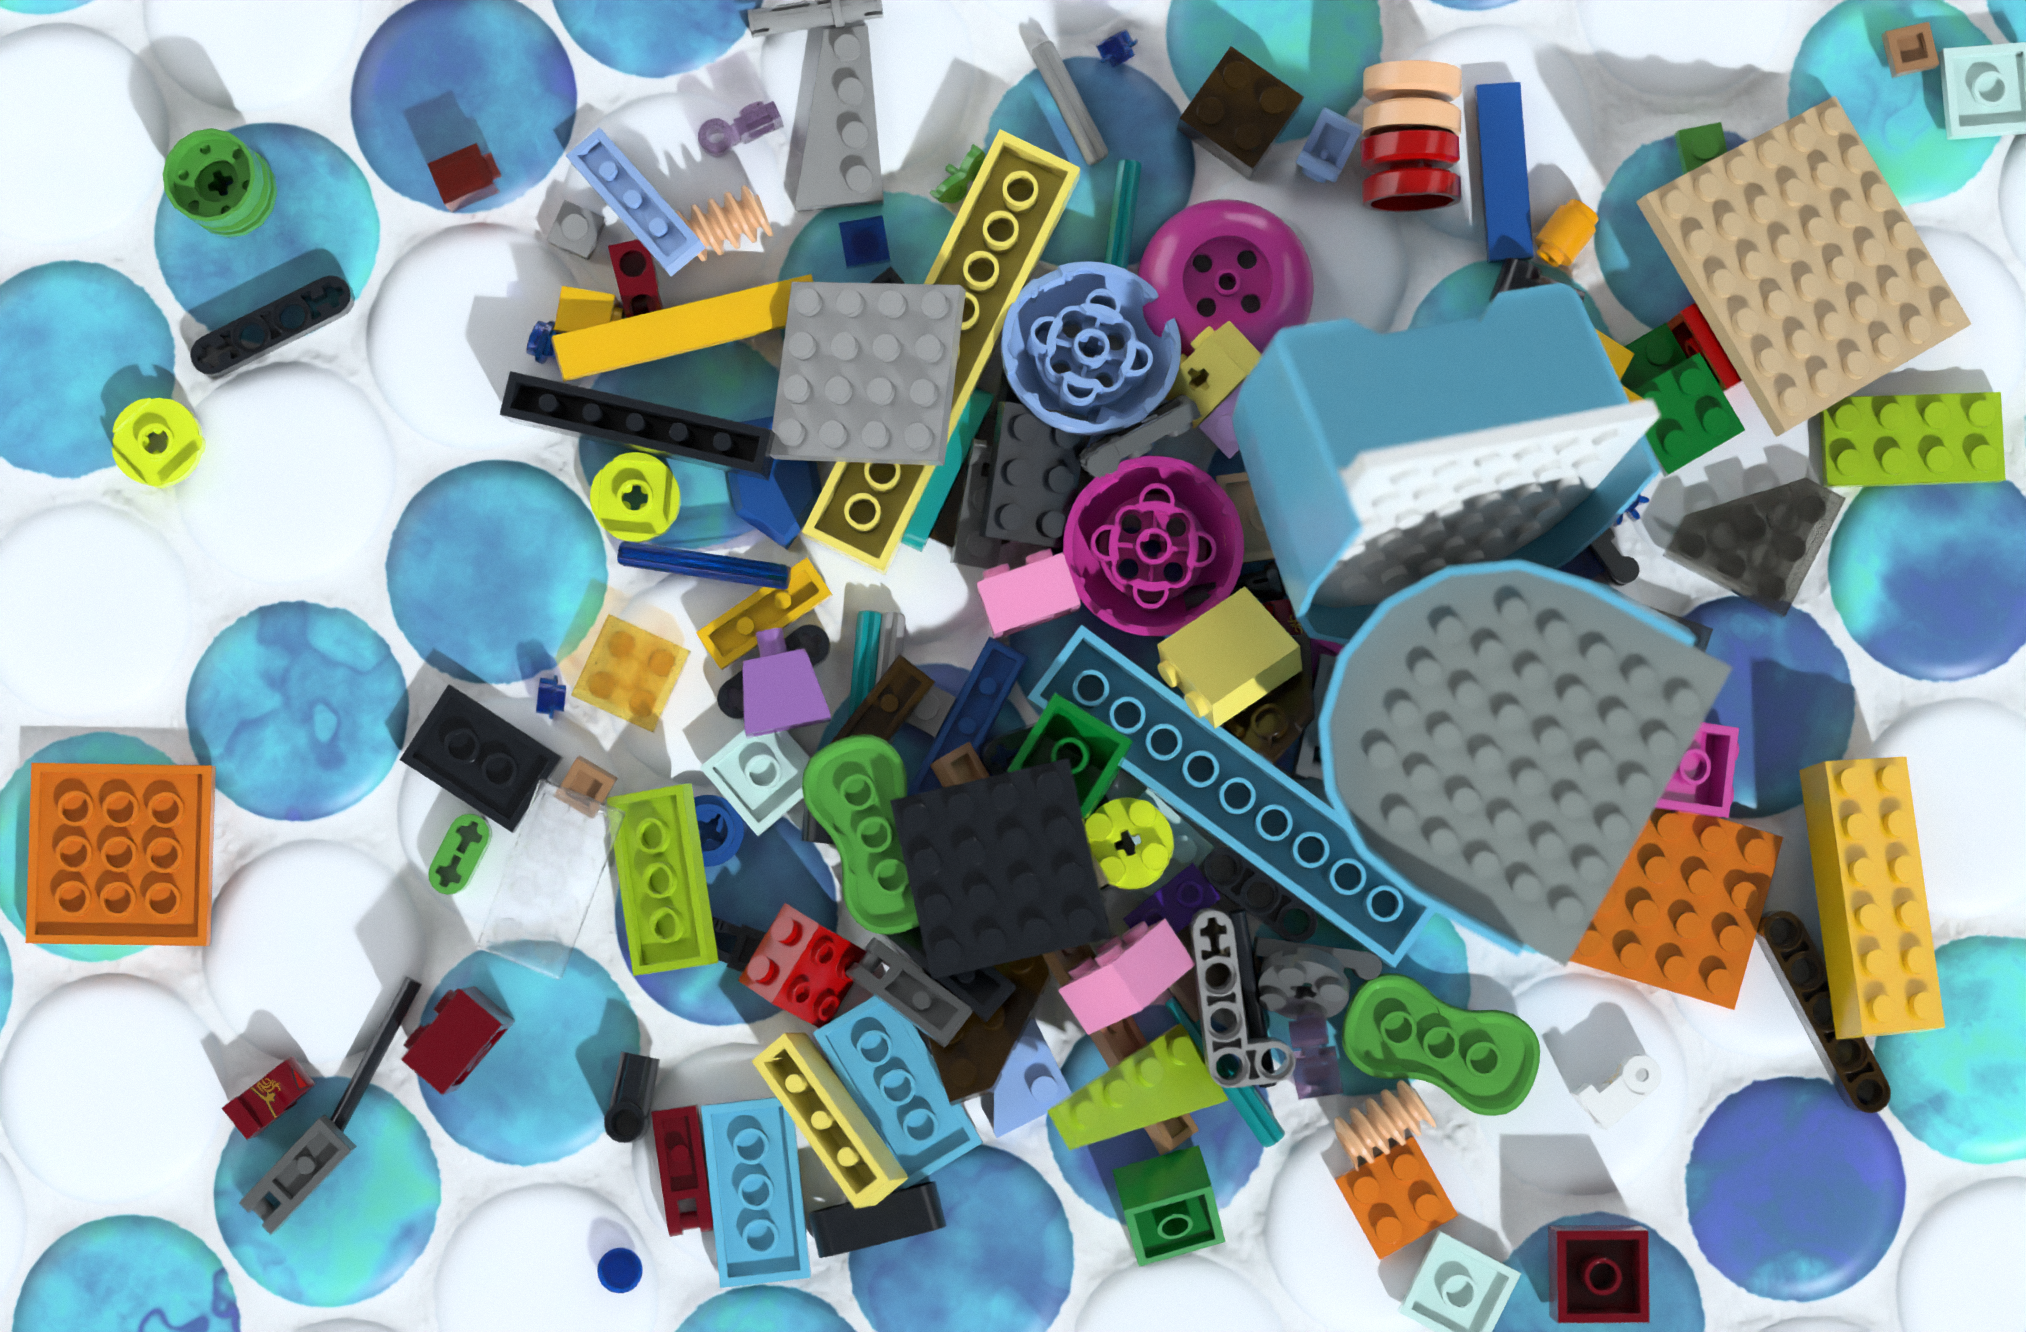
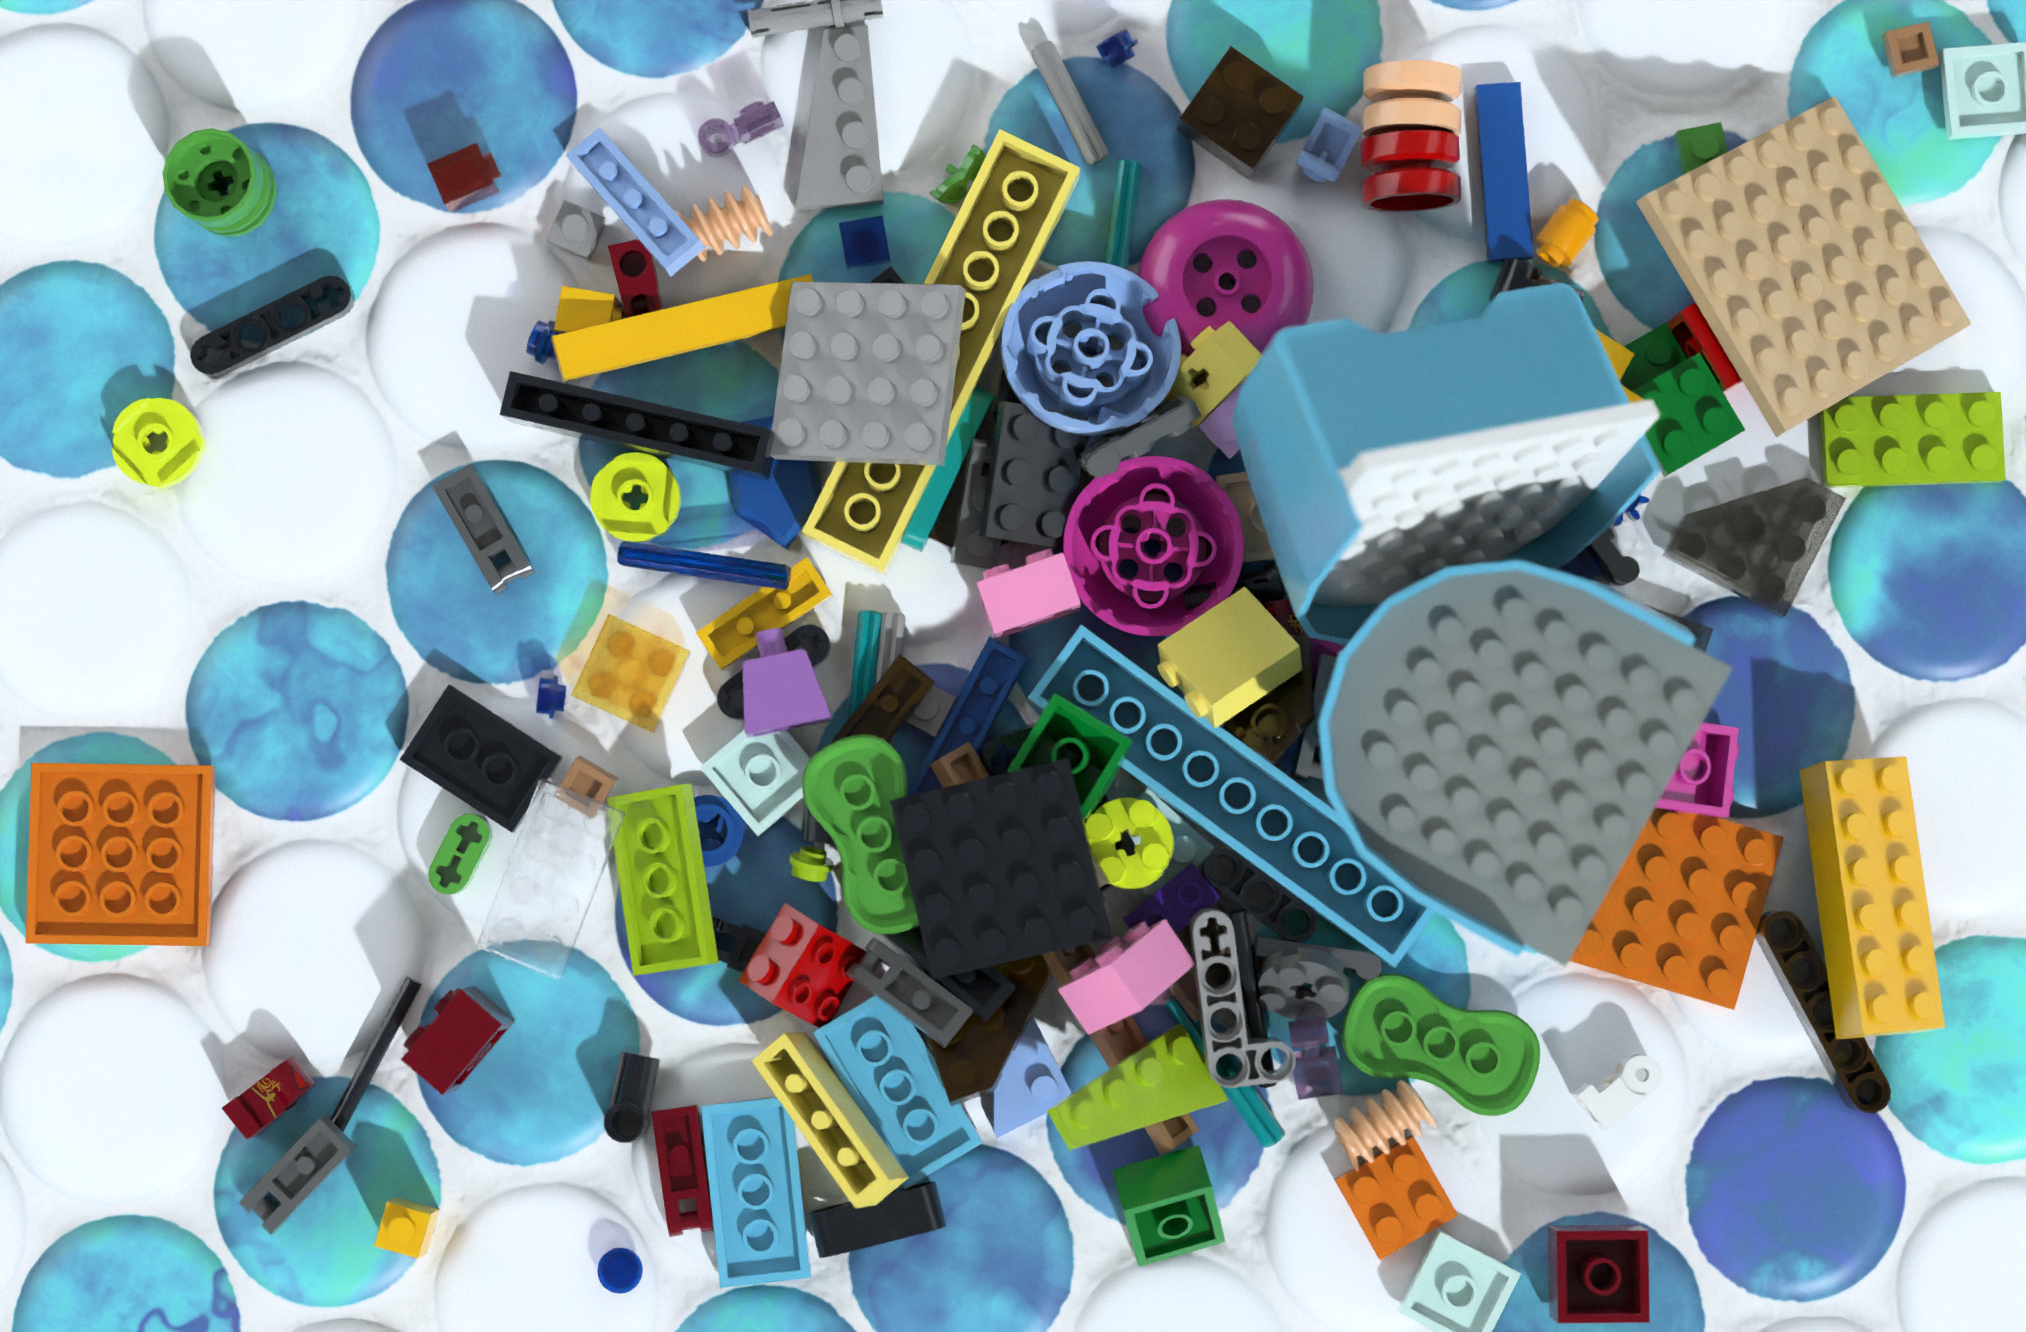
none -> yellow brick [374,1197,439,1259]
none -> dark grey plate [432,464,535,595]
none -> lime plate [789,846,834,882]

